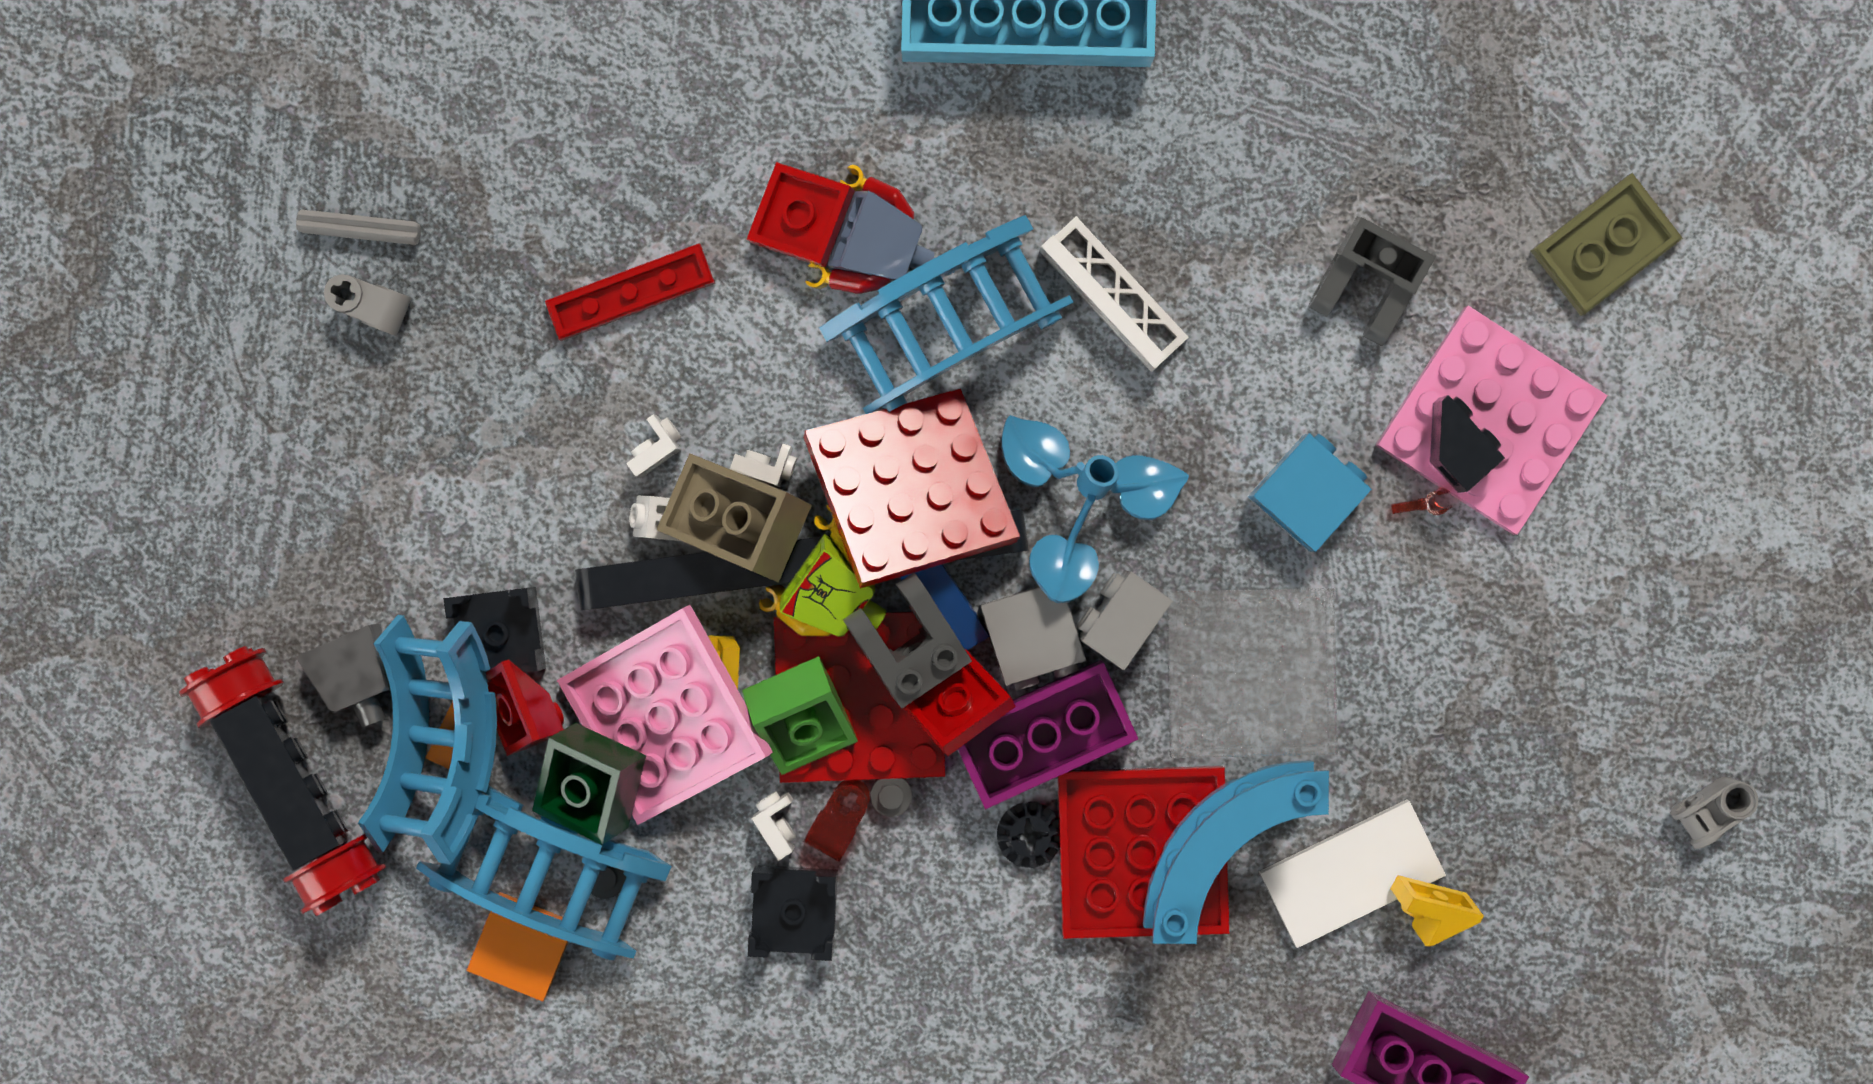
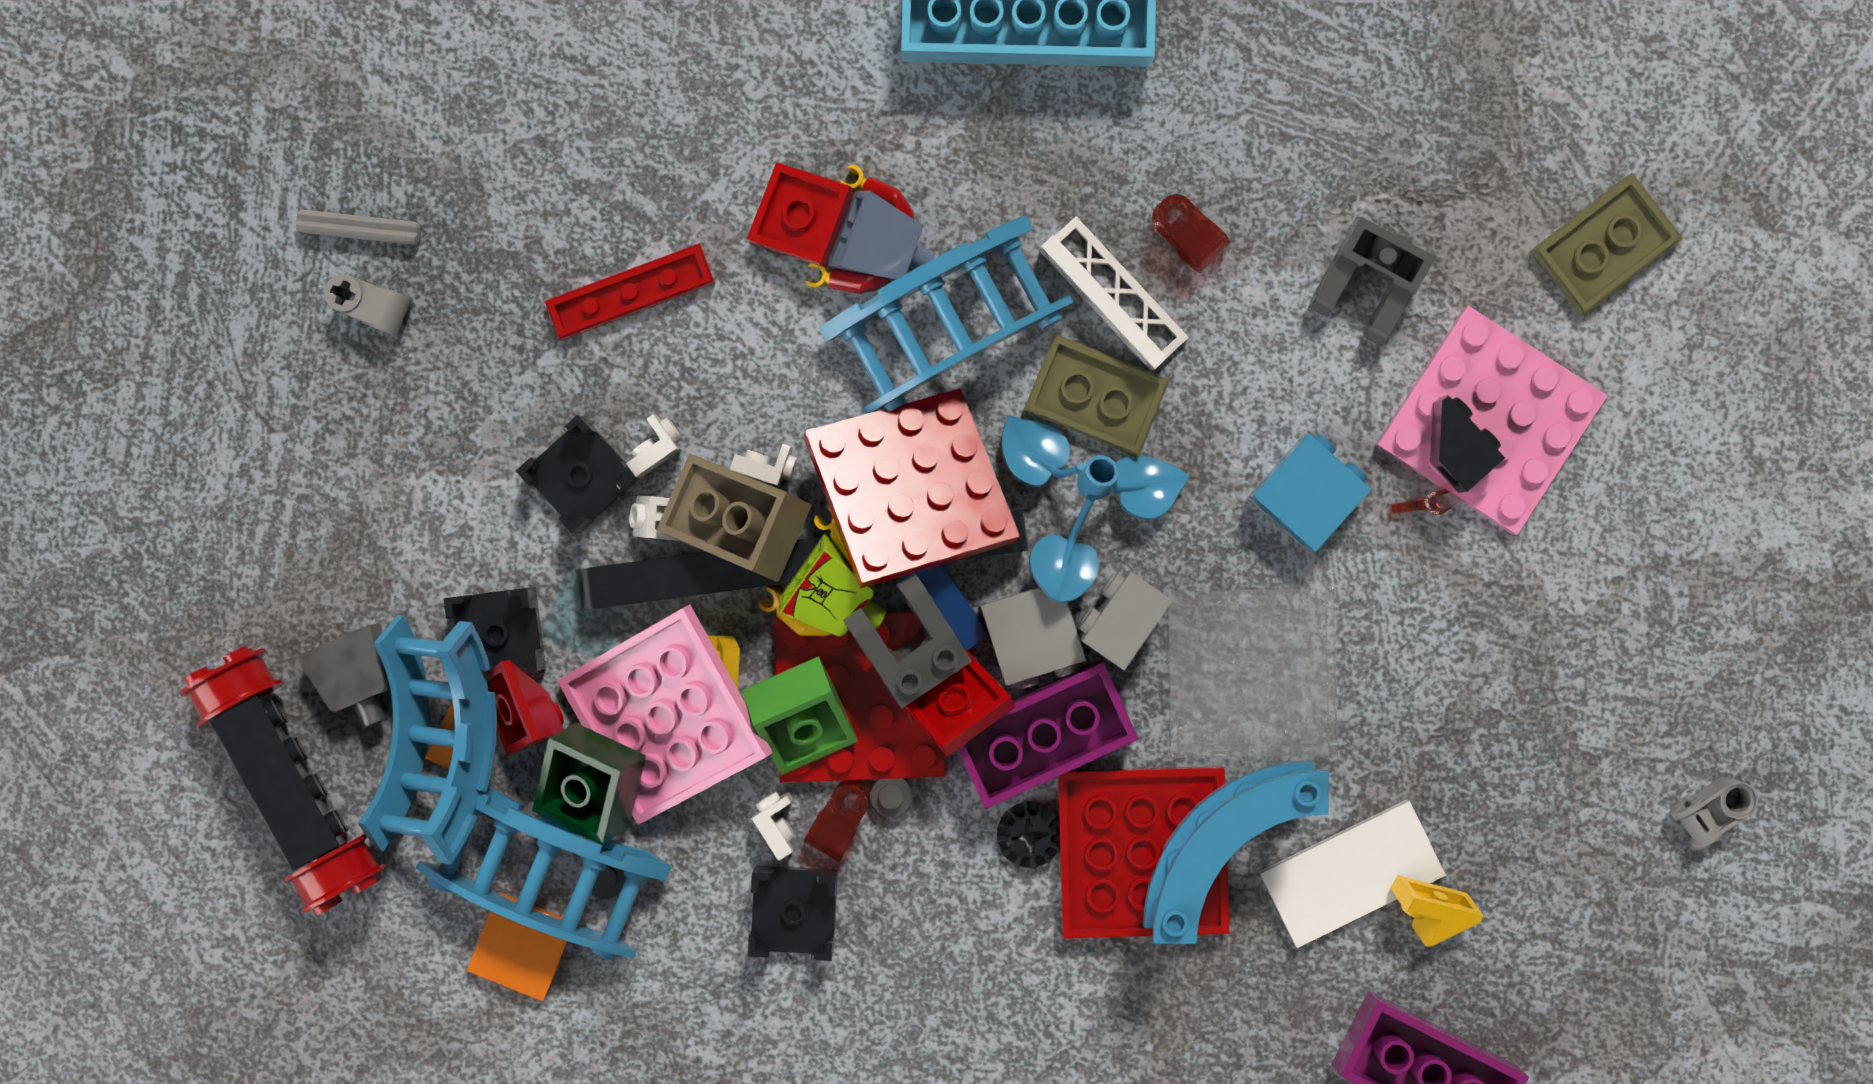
none -> black panel [515,415,640,533]
none -> clear light blue piece [542,566,627,656]
none -> olive tile [1023,334,1170,457]
none -> clear red piece [1151,194,1230,273]

